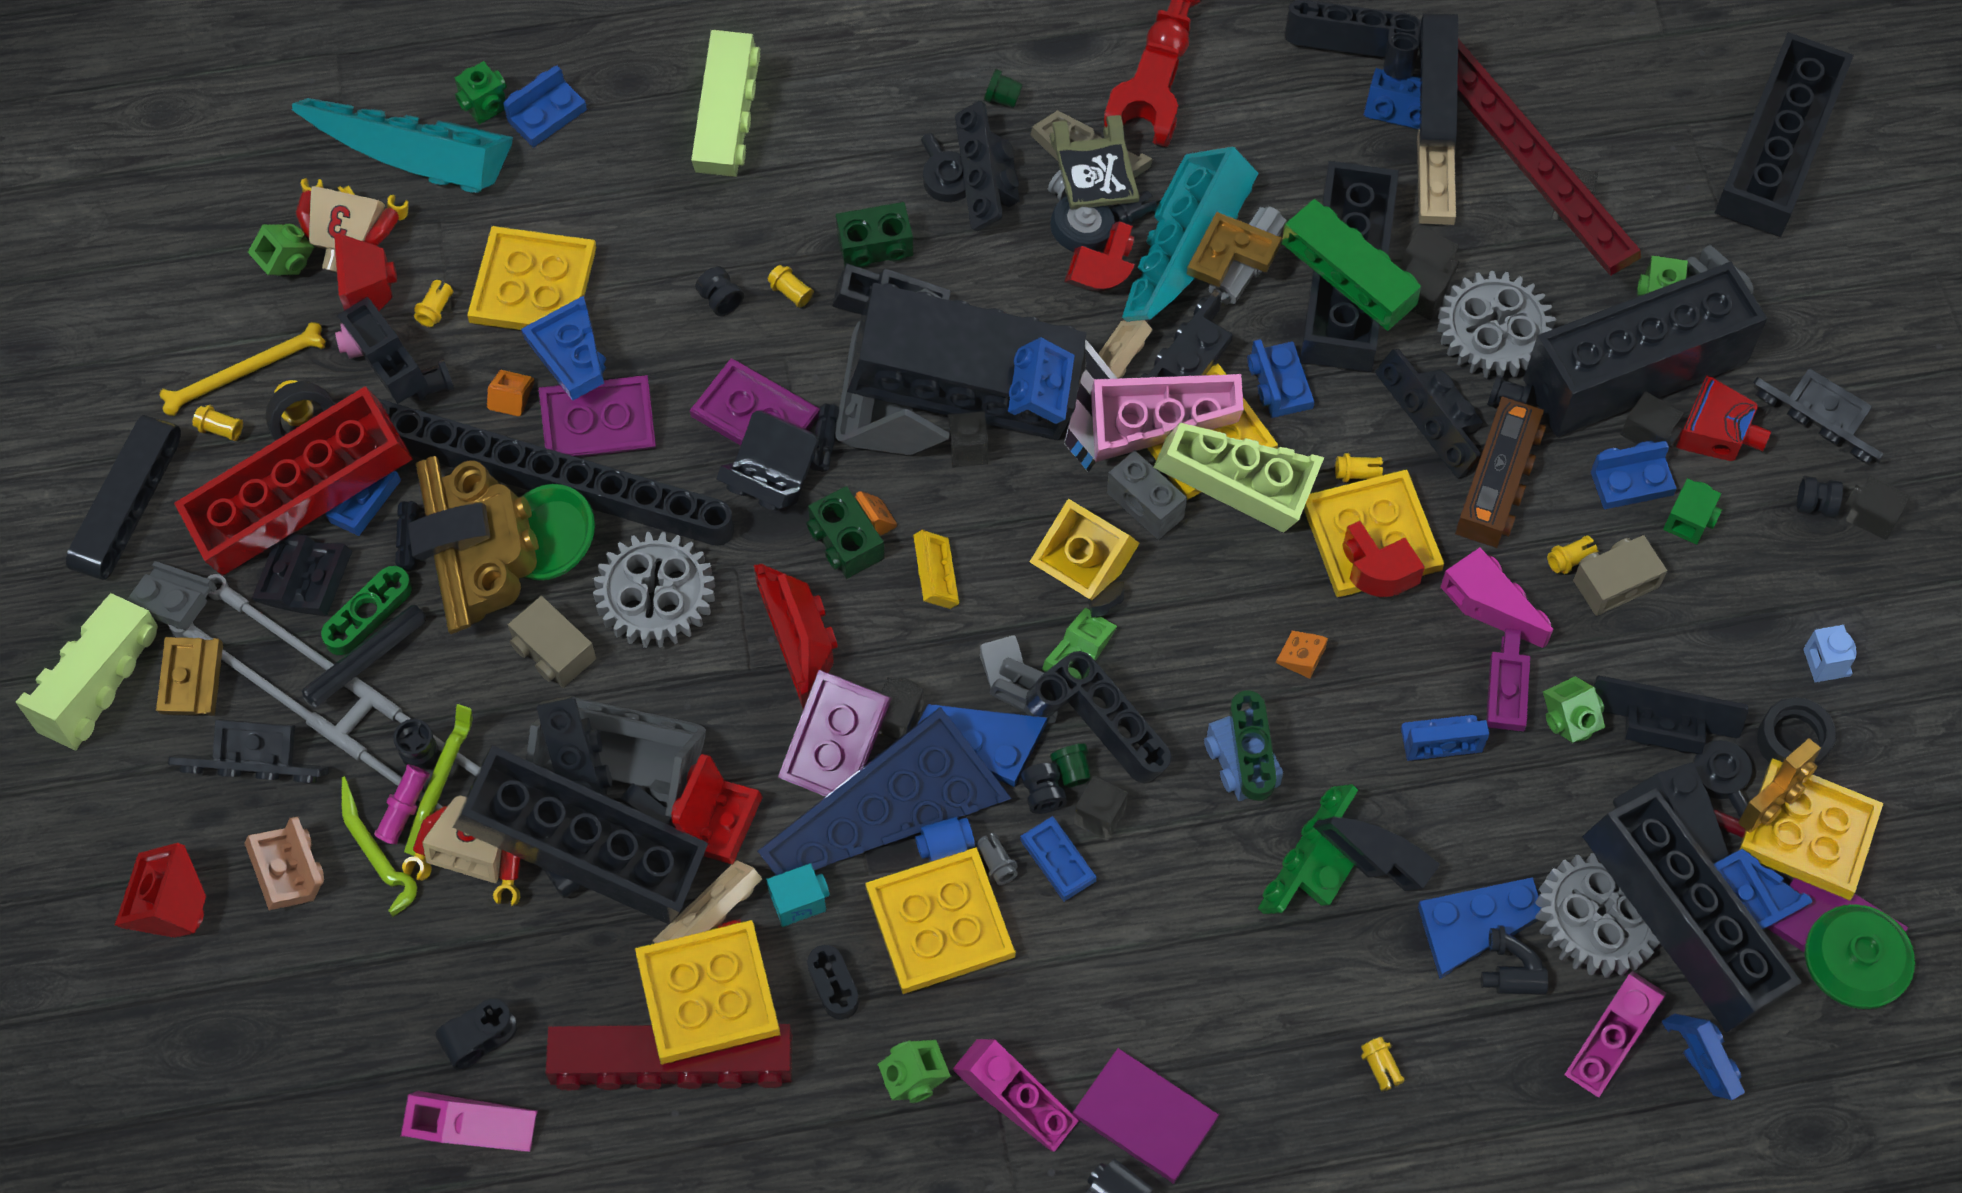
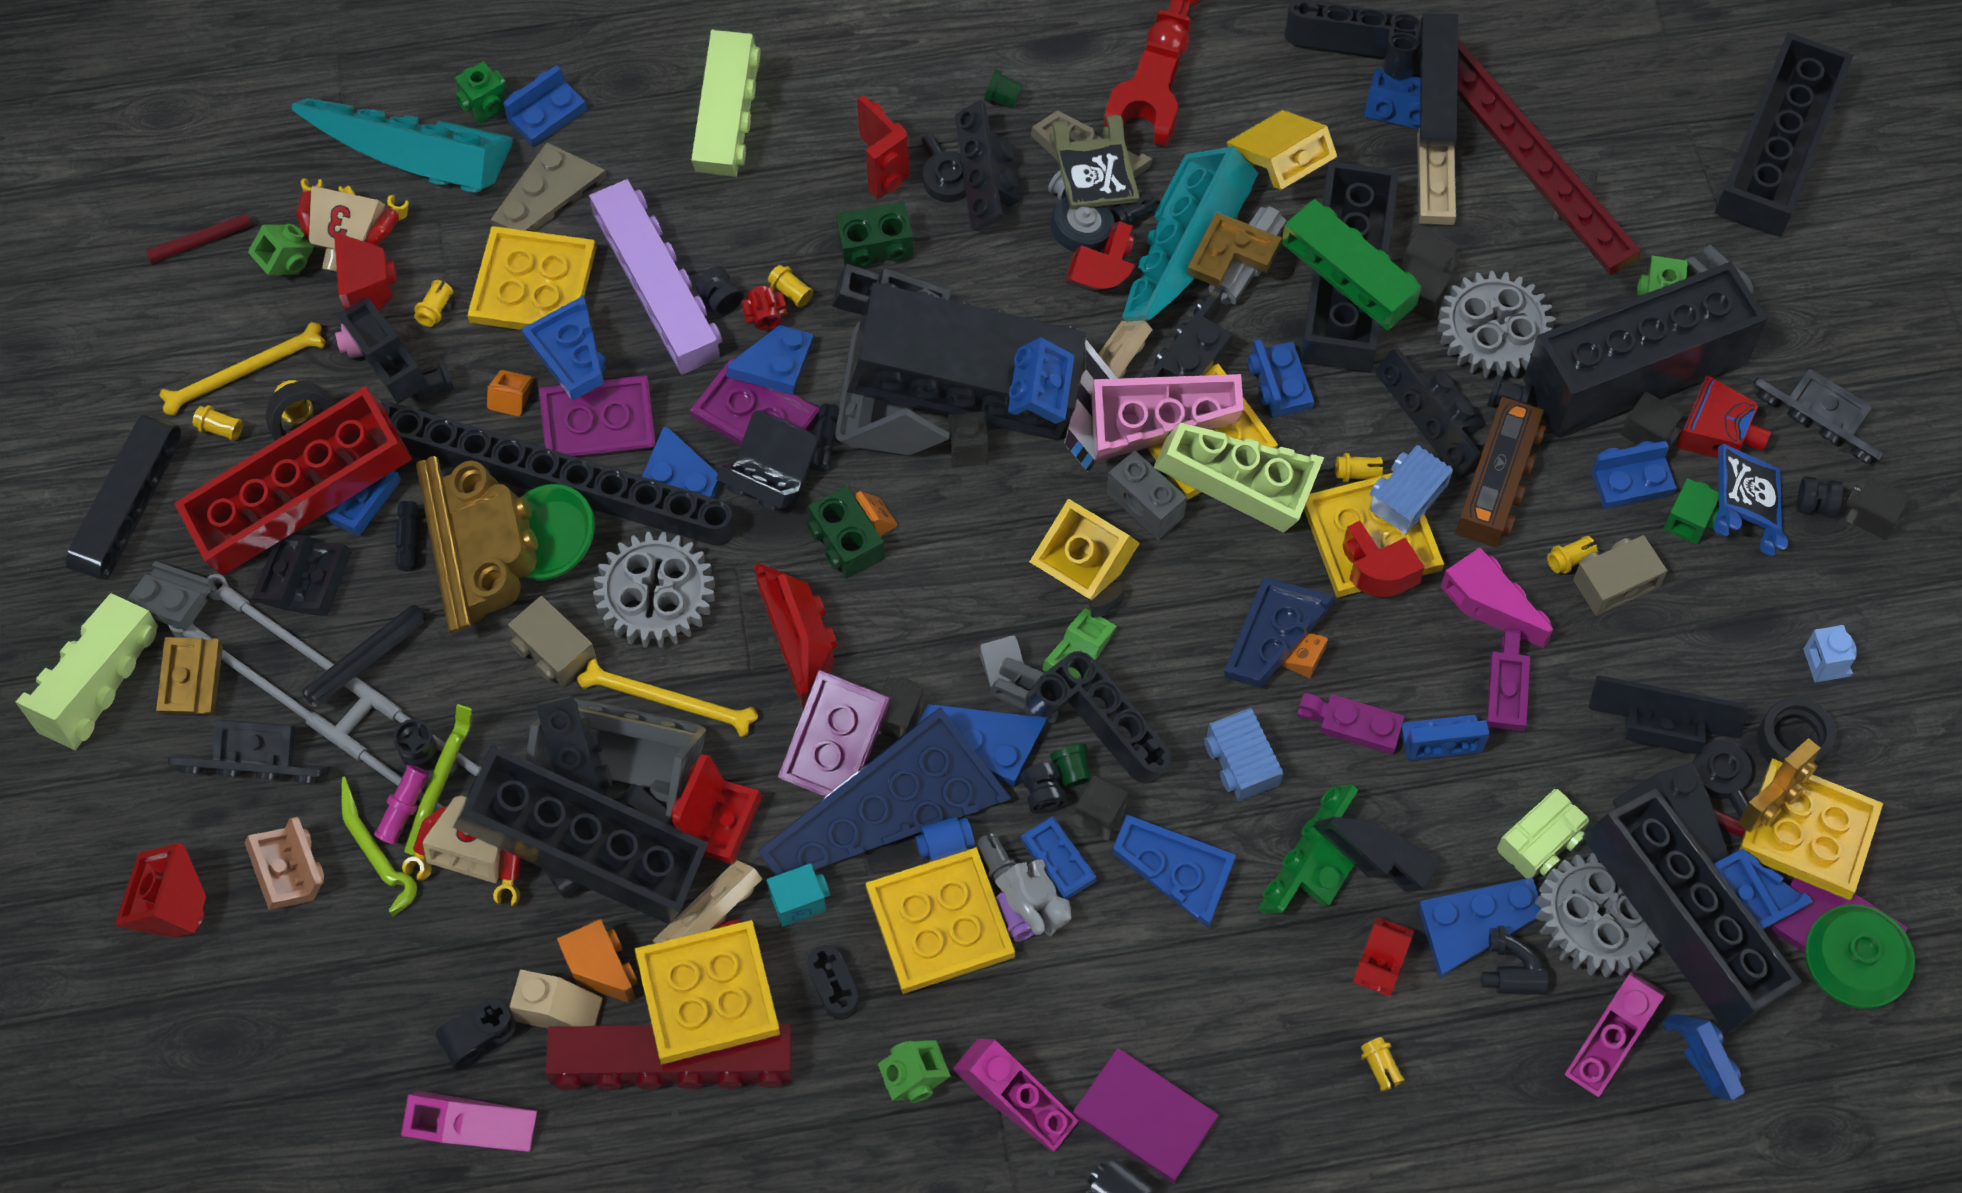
green beam [321,566,412,655] -> none
black slope [408,502,491,561] -> none
yellow plate [913,530,959,609] -> none
dark green beam [1229,690,1277,801] -> none
bright green brick [1543,676,1605,743] -> none
none -> dark red bar [146,213,252,263]
none -> dark tan wing [491,143,607,232]
none -> tan slope [510,970,603,1028]
none -> orange slope [557,919,638,1003]
none -> yellow piece [577,659,758,737]
none -> lavender brick [589,179,722,375]
none -> blue wing [642,427,721,498]
none -> blue wing [726,325,814,395]
none -> red gear [742,286,787,331]
none -> red bracket [857,95,910,199]
none -> light grey animal [995,859,1071,936]
none -> medium lavender pin [995,892,1034,942]
none -> blue wing [1112,815,1236,929]
none -> dark blue wing [1224,577,1335,688]
none -> yellow panel [1227,110,1337,190]
none -> magenta plate [1297,693,1404,755]
none -> red brick [1353,916,1414,997]
none -> medium blue brick [1370,445,1453,534]
none -> yellowish green brick [1497,789,1589,879]
none -> flag [1714,444,1788,557]

